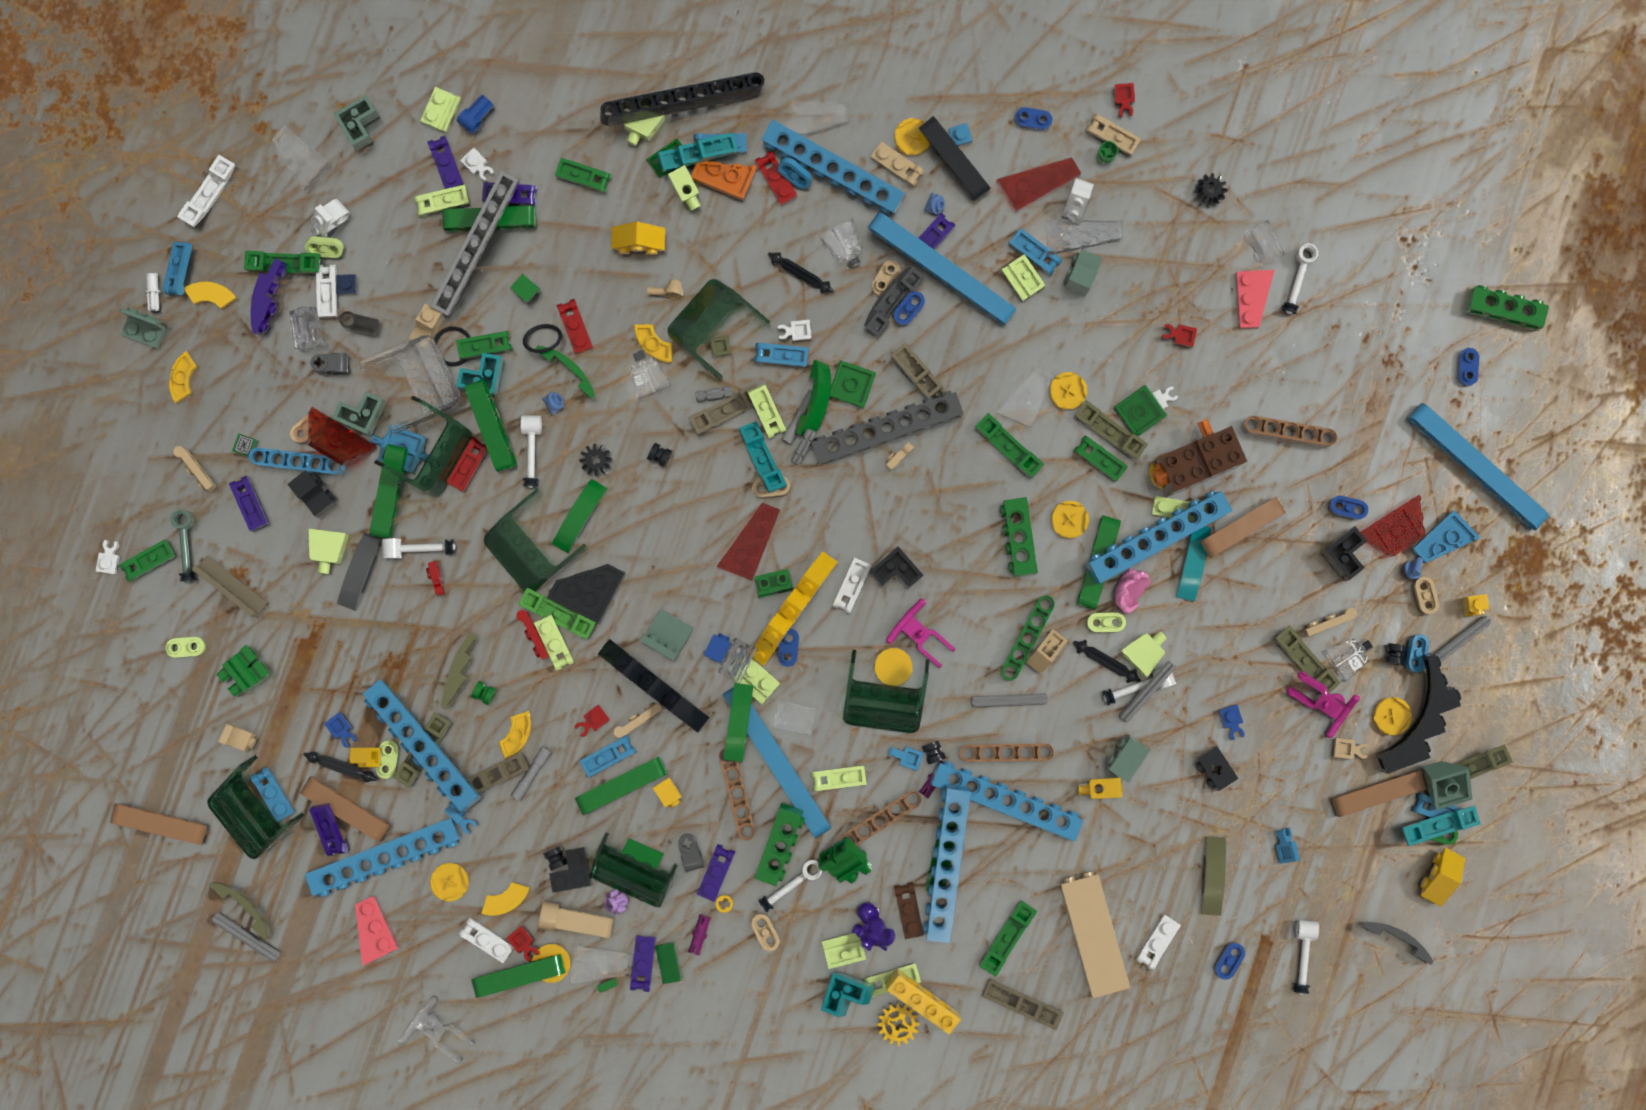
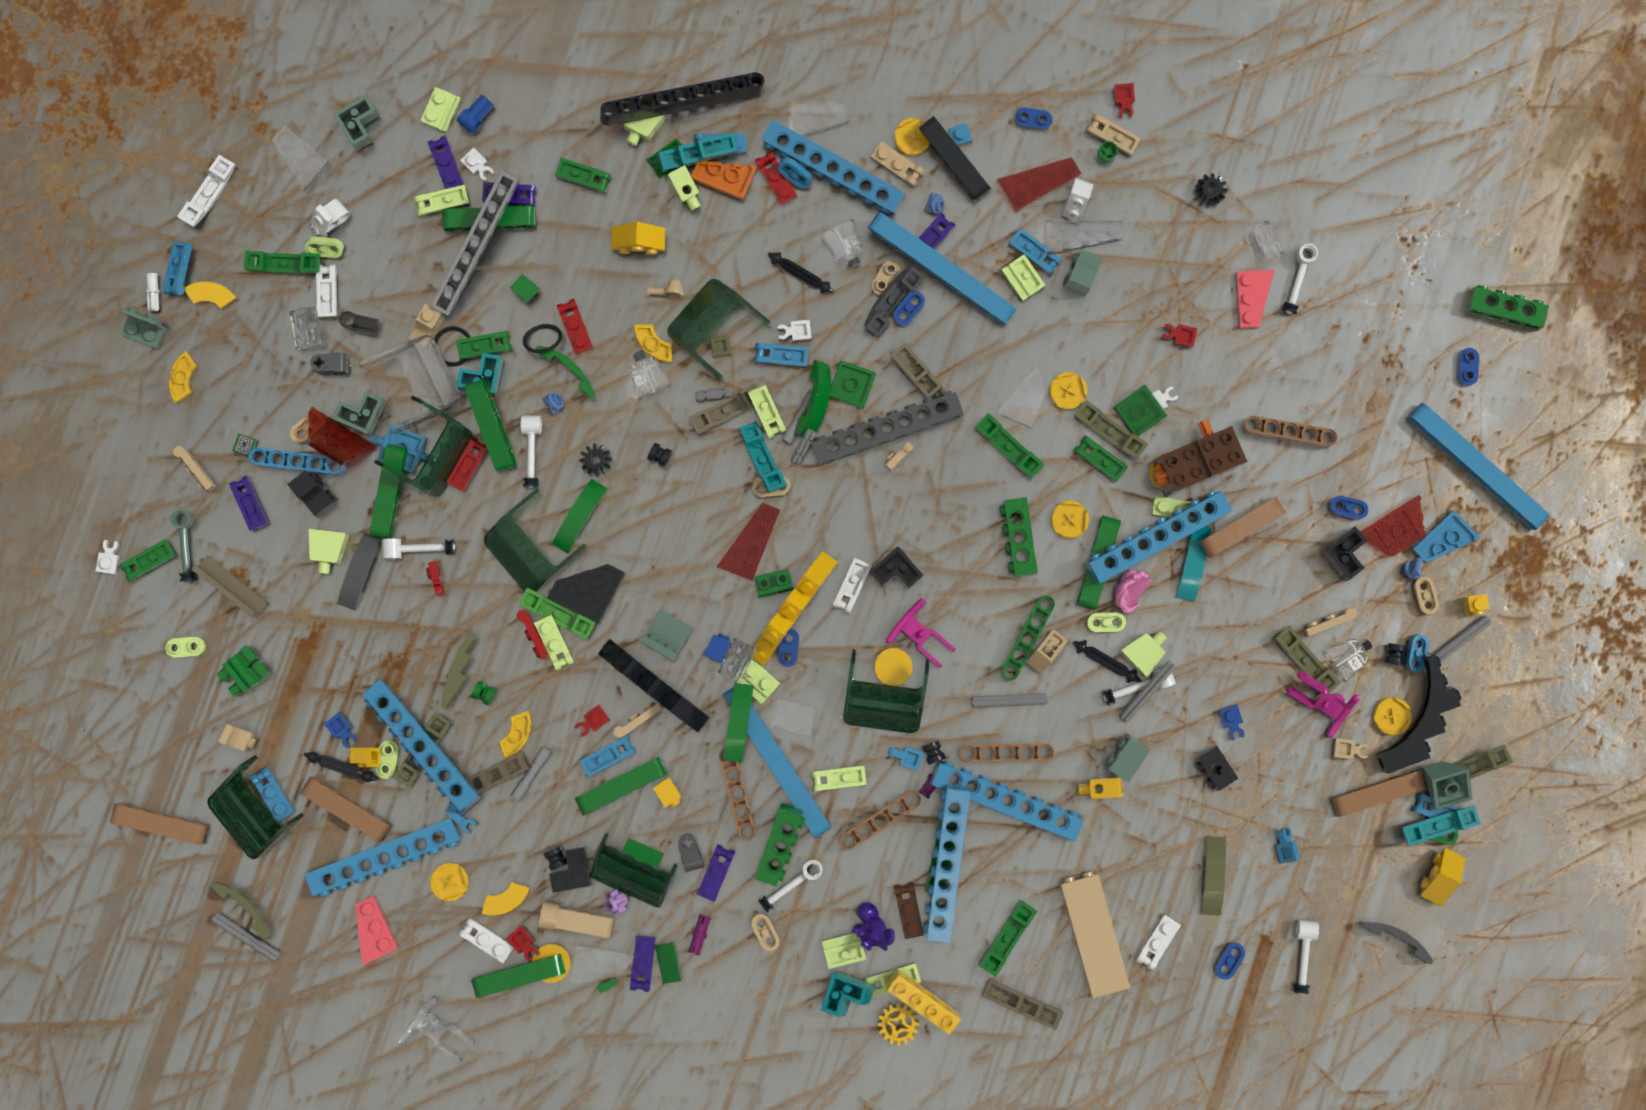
dark purple slope [250,258,287,335] -> none
dark purple plate [309,803,348,856] -> none
dark blue plate [336,274,357,295] -> none
yellow bush [716,895,733,913] -> none
green hips [818,837,871,884] -> none

